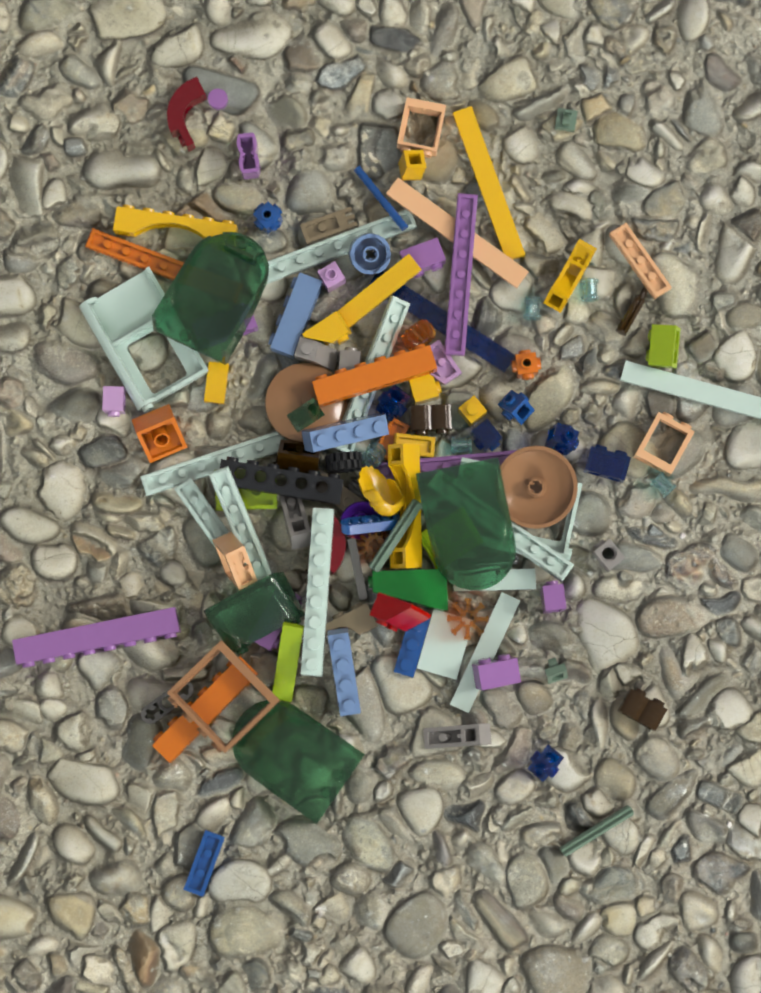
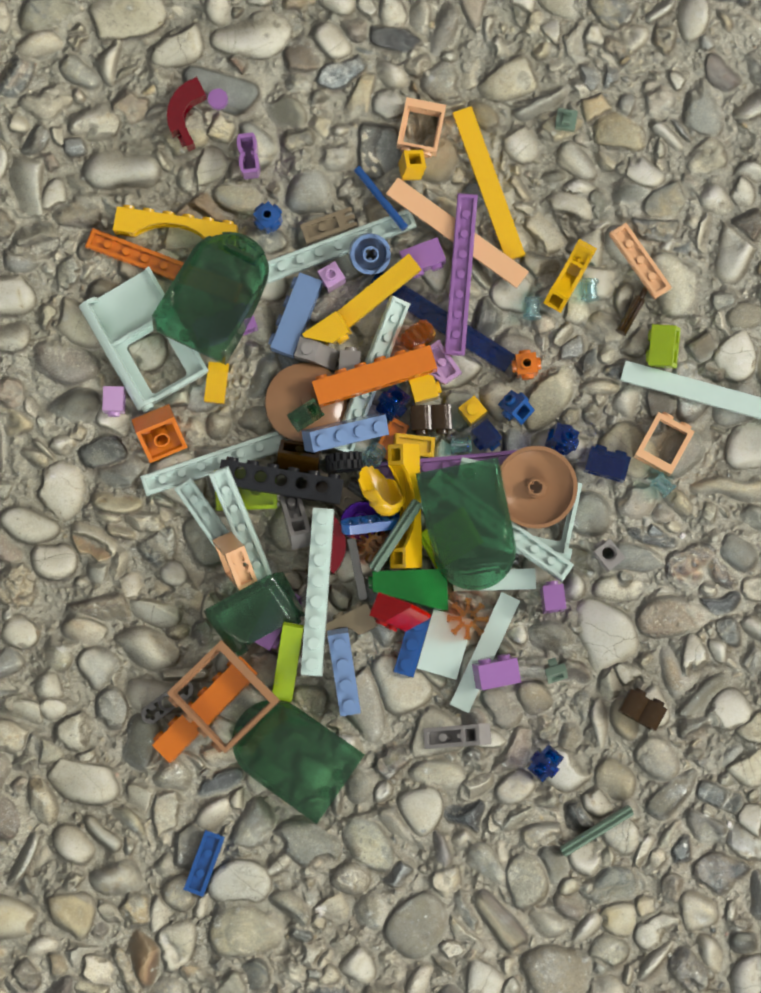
medium lavender brick [12,607,181,668] -> none

